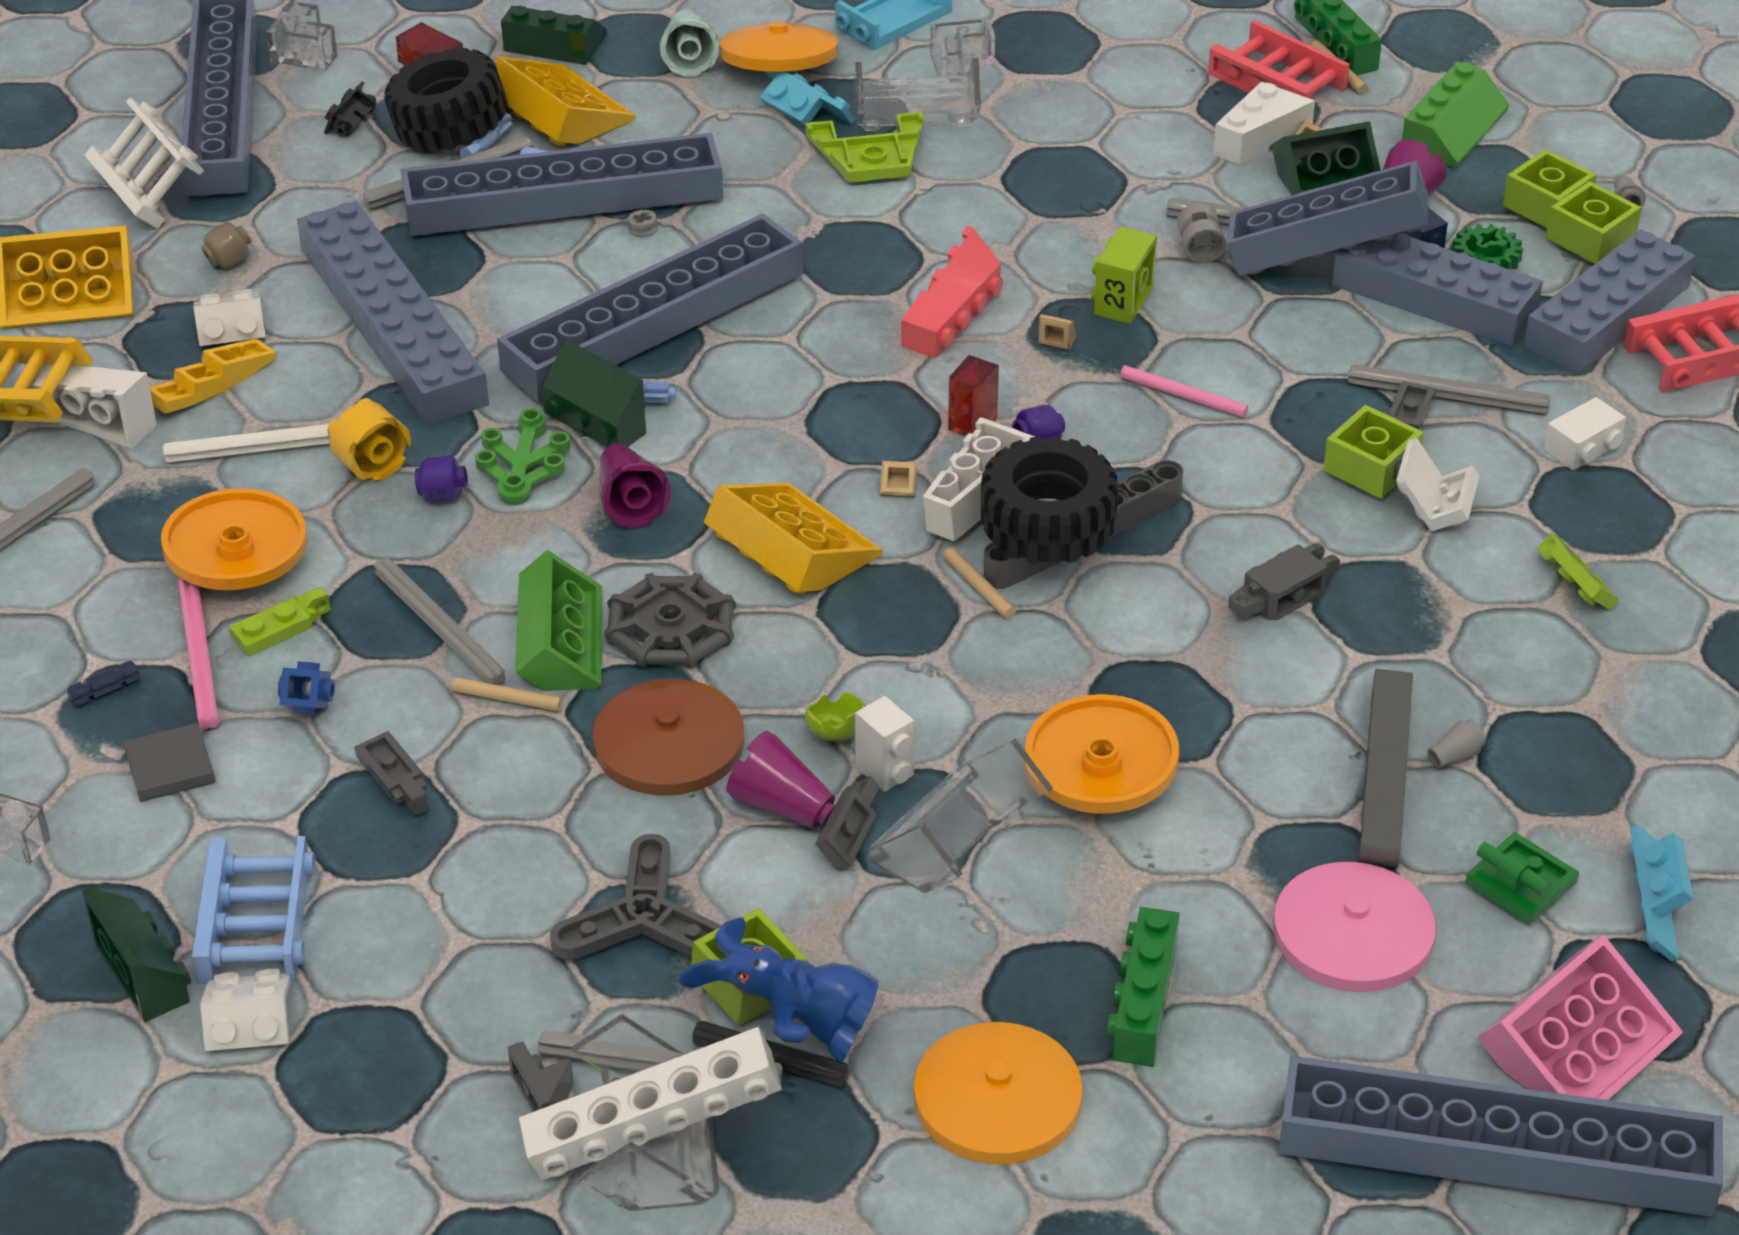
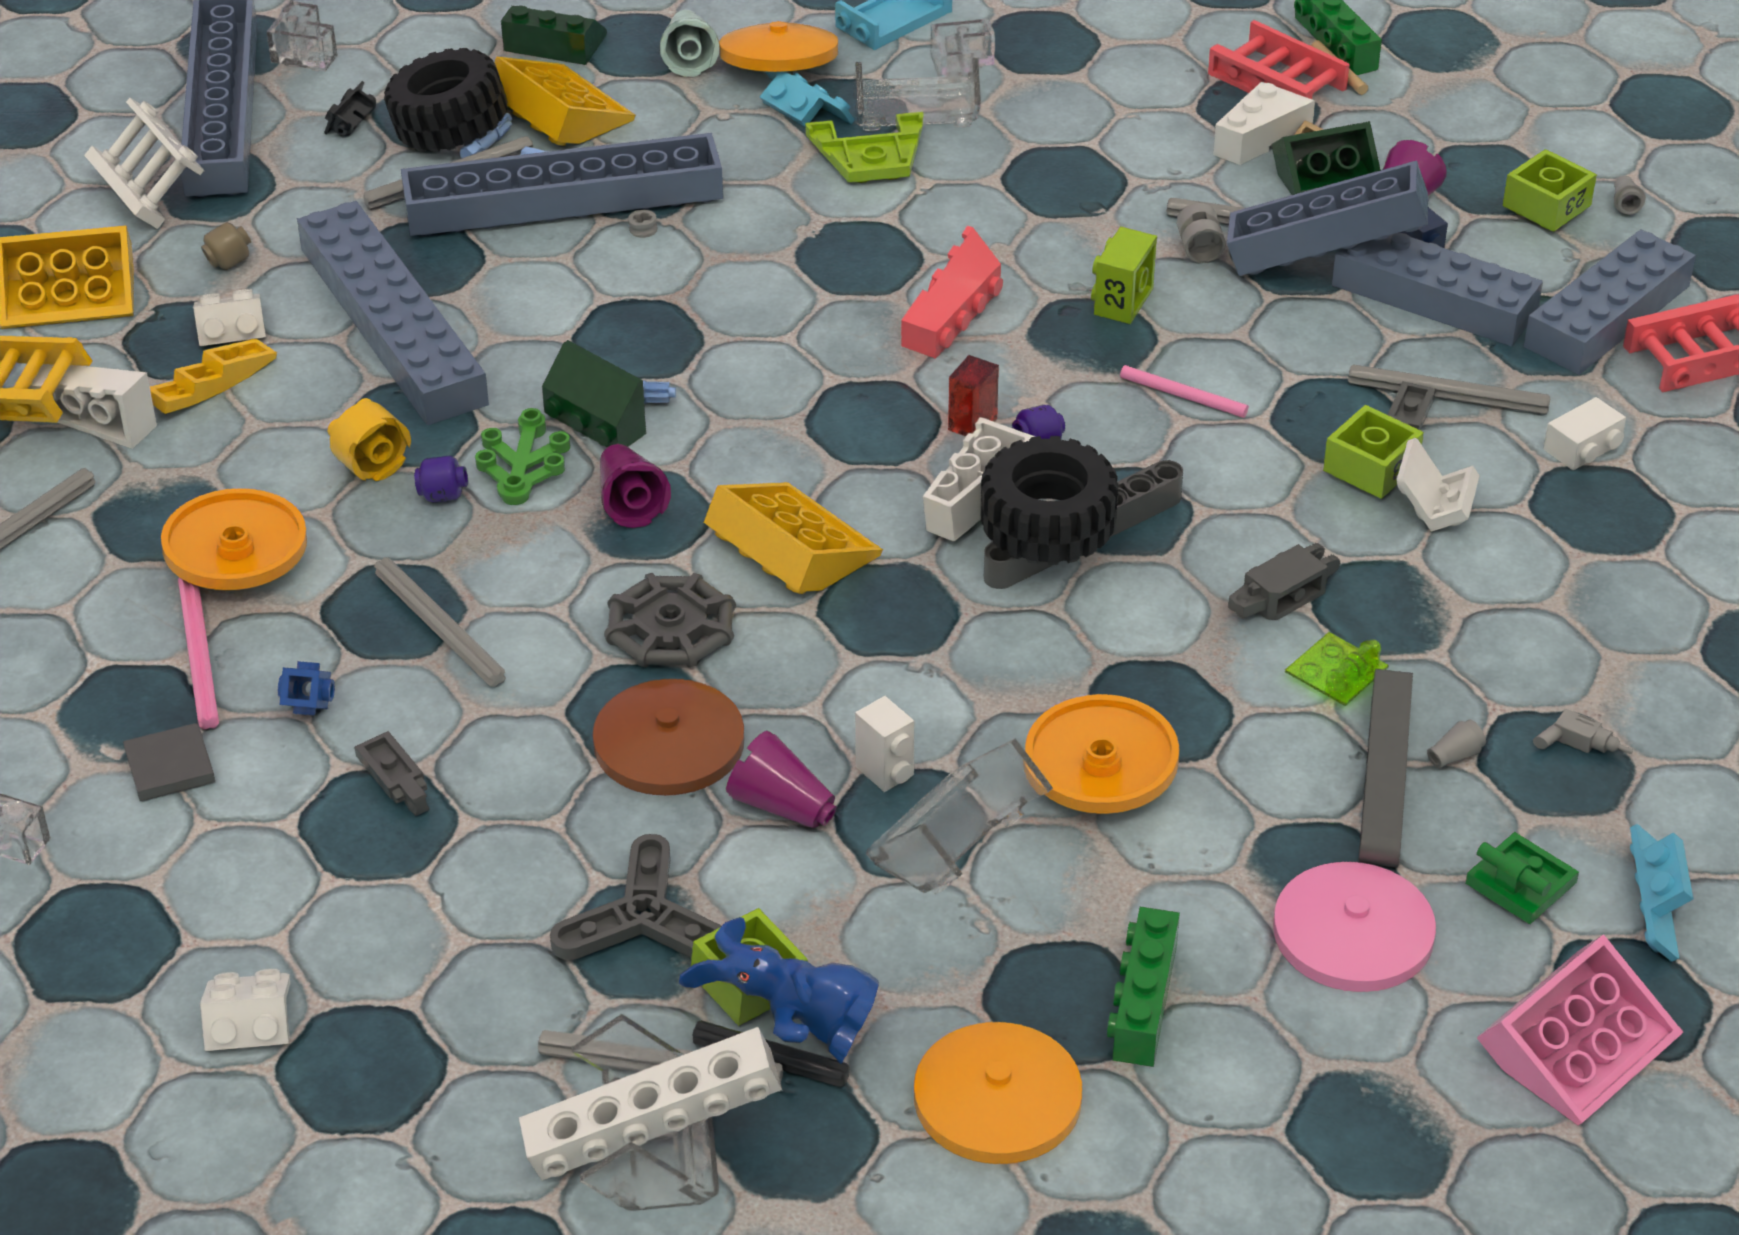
dark blue axle [67,660,140,706] -> none
dark green slope [82,888,191,1023] -> none
white axle [163,424,330,463] -> none
light blue fence [192,836,316,984] -> none
lime hinge [228,587,331,656] -> none
clear red brick [395,22,463,65] -> none
tan bar [452,677,563,712] -> none
sand blue brick [497,213,803,403] -> none
dark grey slope [508,1041,573,1112] -> none
bright green slope [516,550,602,691] -> none
lime hair [804,692,865,742] -> none
dark grey hinge [815,776,880,871] -> none
tan slope [880,461,917,497] -> none
tan bar [943,547,1016,619] -> none
tan slope [1038,314,1076,350] -> none
sand blue brick [1278,1055,1723,1217] -> none
bright green slope [1402,61,1509,168] -> none
green gear [1452,224,1523,270] -> none
lime hinge [1537,532,1619,610] -> none
lime brick [1546,181,1642,264] -> none
none -> clear neon green hinge [1285,632,1389,706]
none -> light grey piece [1533,709,1633,754]

